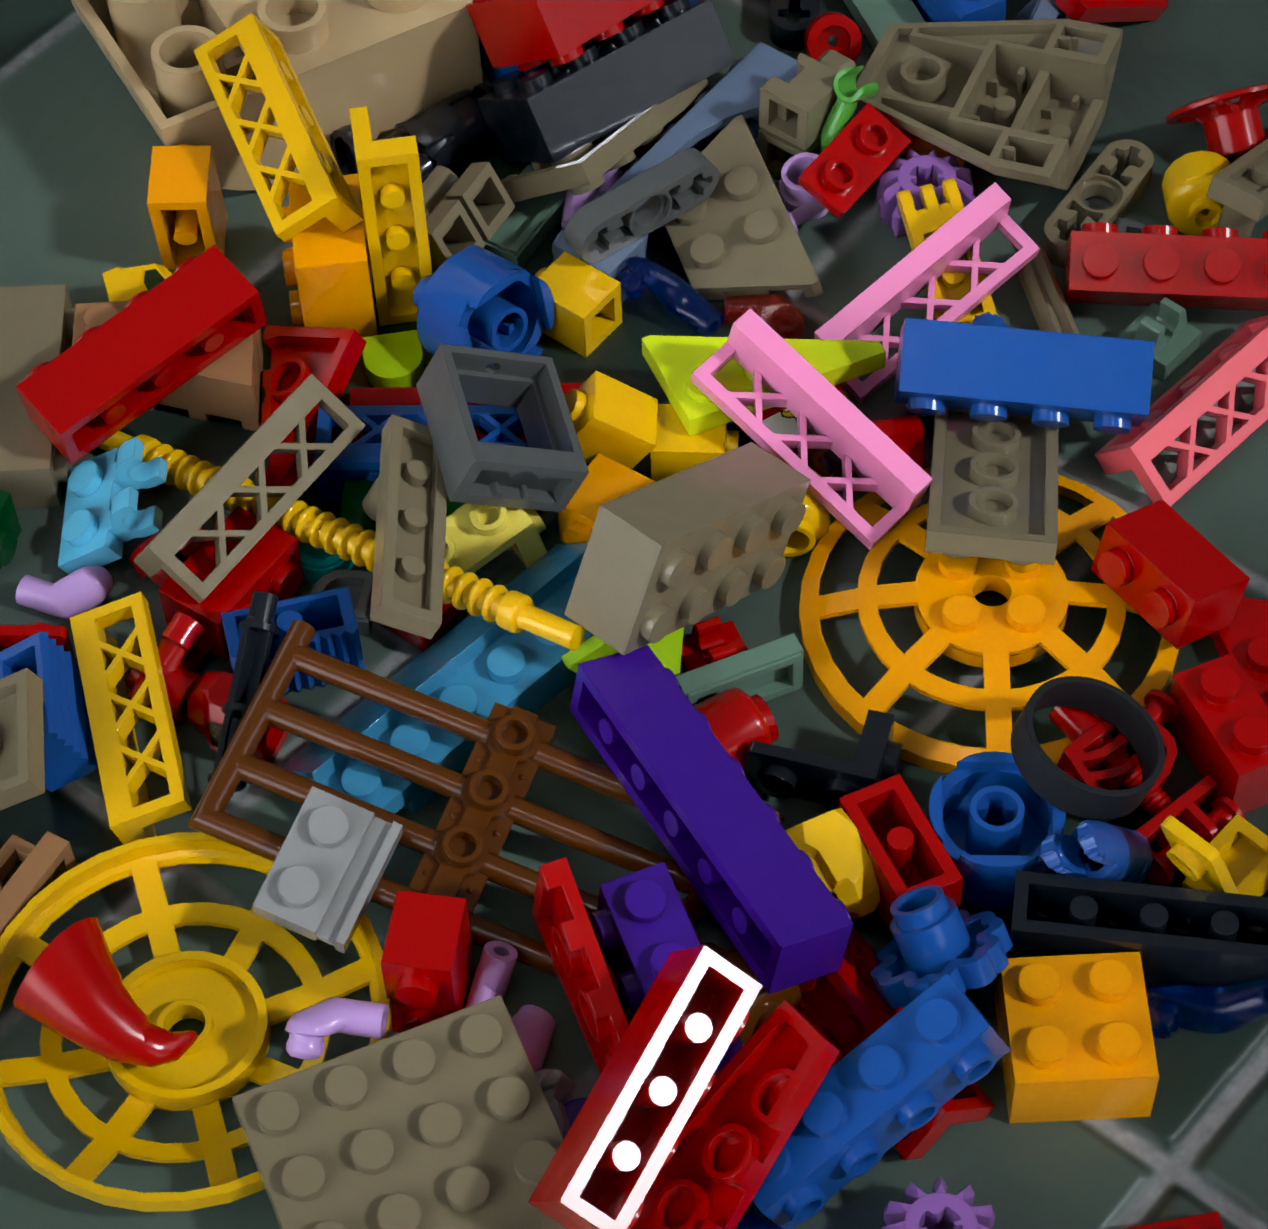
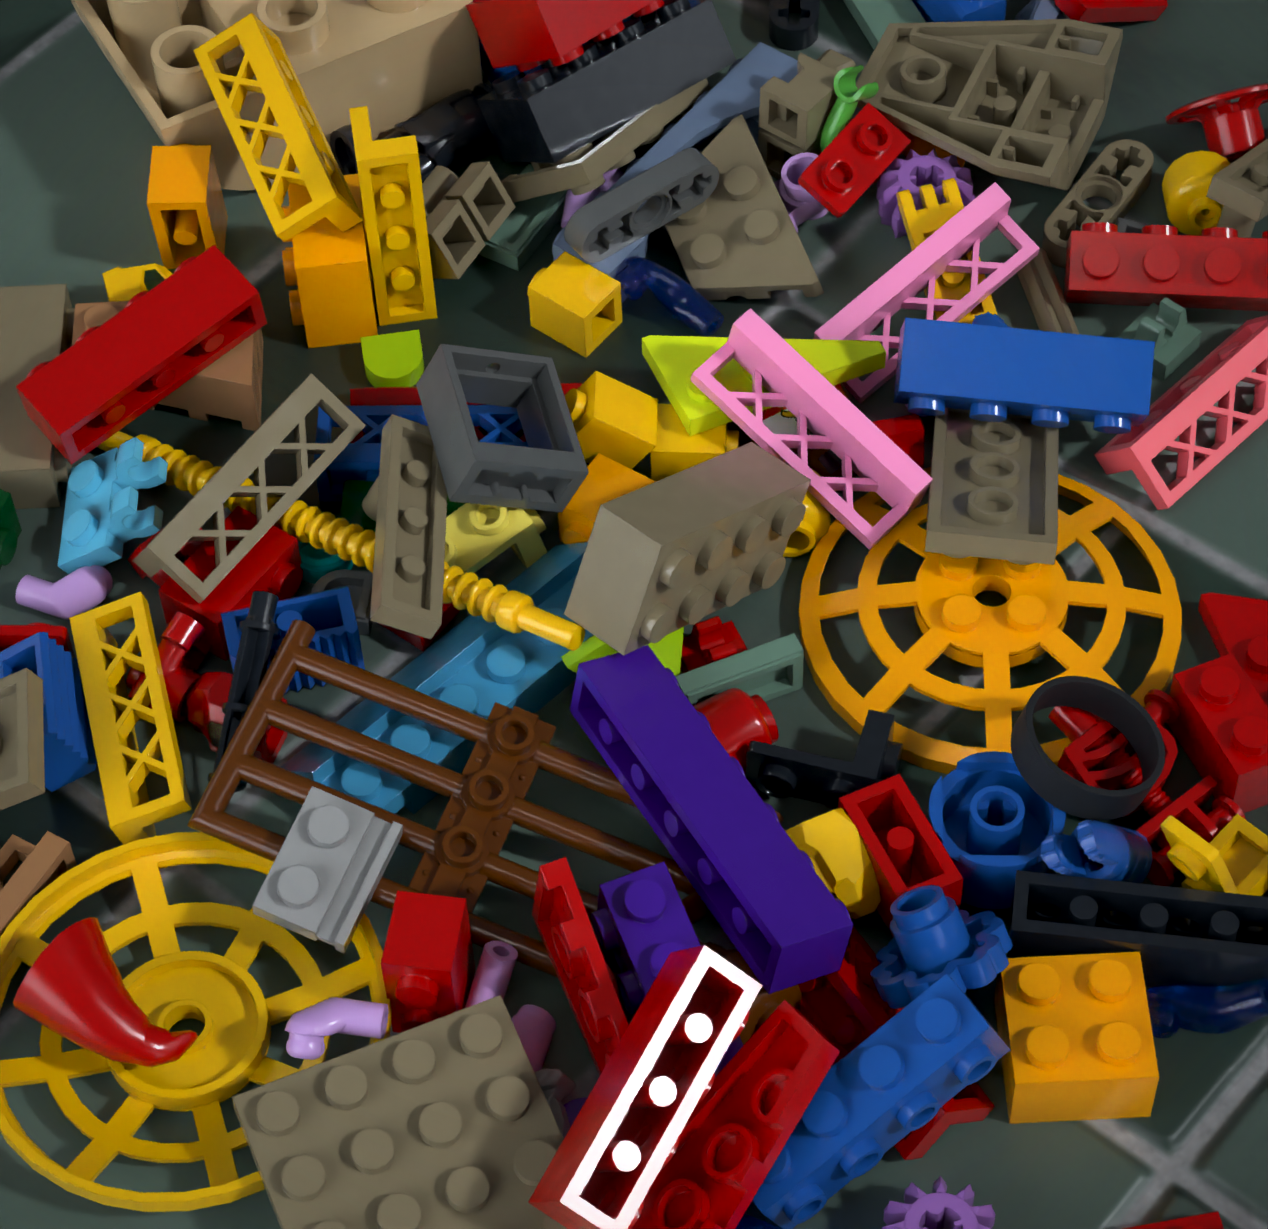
red wing [261,325,367,486] -> none
blue brick [413,245,555,366] -> none
clear red arm [724,294,805,339] -> none
red tile [804,12,862,61] -> none
red brick [1091,500,1250,649] -> none

